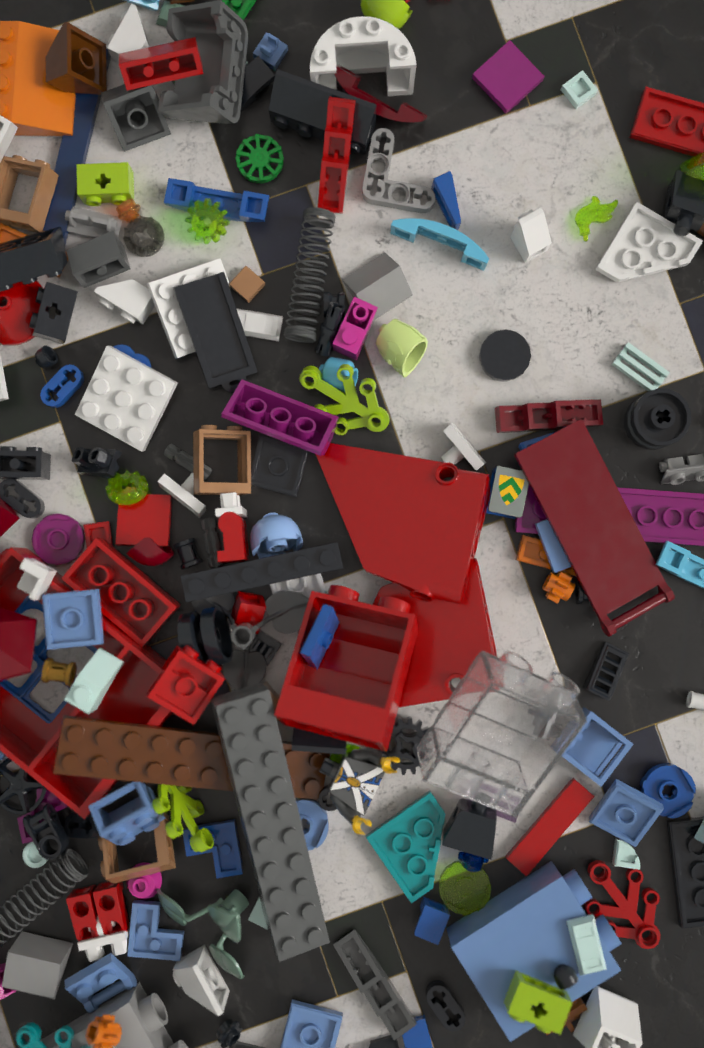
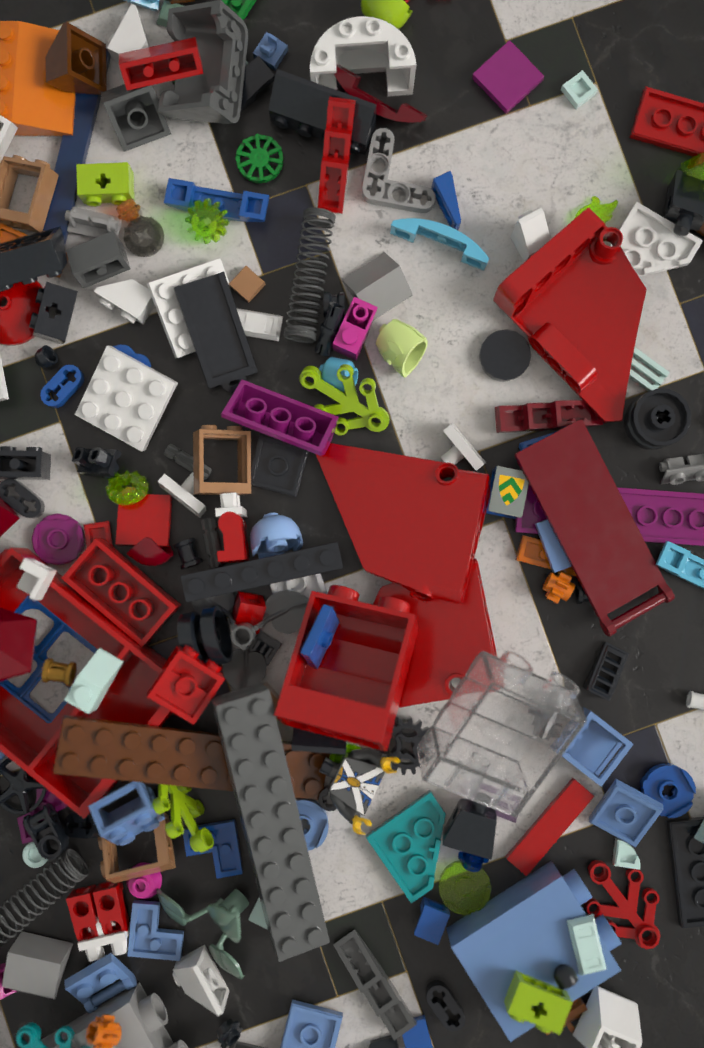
medium blue plate [42,589,104,650] -> none
none -> red panel [493,208,647,422]

